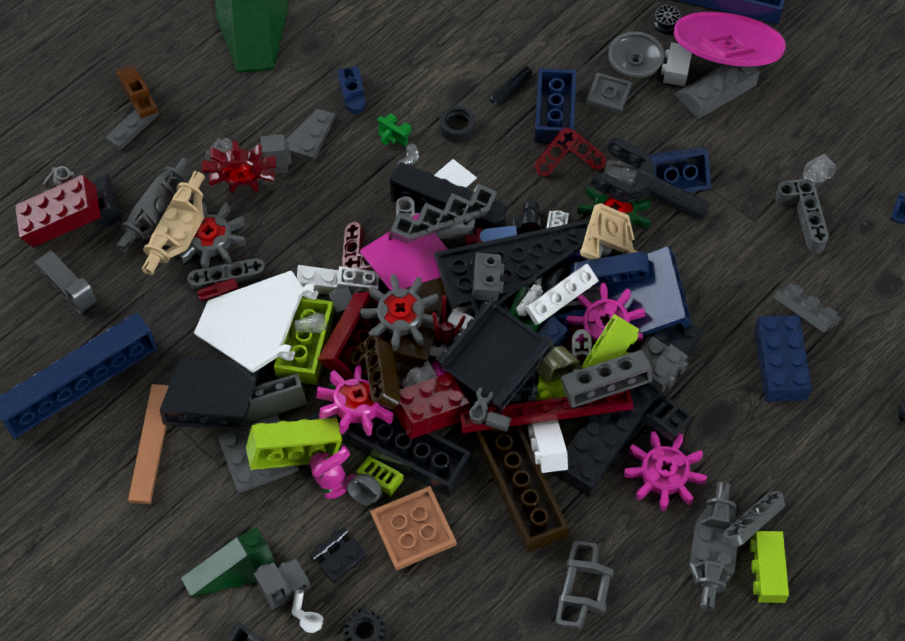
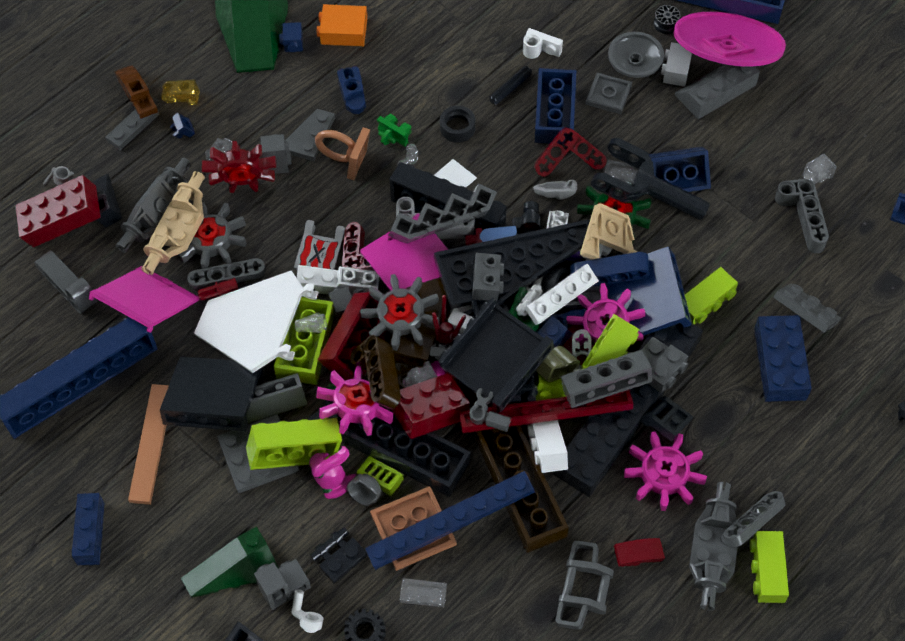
none -> dark blue brick [72,493,105,565]
none -> dark pink door [89,266,200,333]
none -> clear yellow leg [161,80,200,105]
none -> dark blue tile [170,113,195,139]
none -> dark blue brick [279,22,303,52]
none -> flag [294,220,345,270]
none -> nougat tile [315,127,370,180]
none -> orange brick [317,4,368,46]
none -> dark blue plate [365,471,535,570]
none -> clear plate [400,578,447,607]
none -> white plate [523,28,563,59]
none -> light grey arm [533,180,577,200]
none -> dark red slope [614,538,665,566]
none -> lime brick [685,267,738,325]

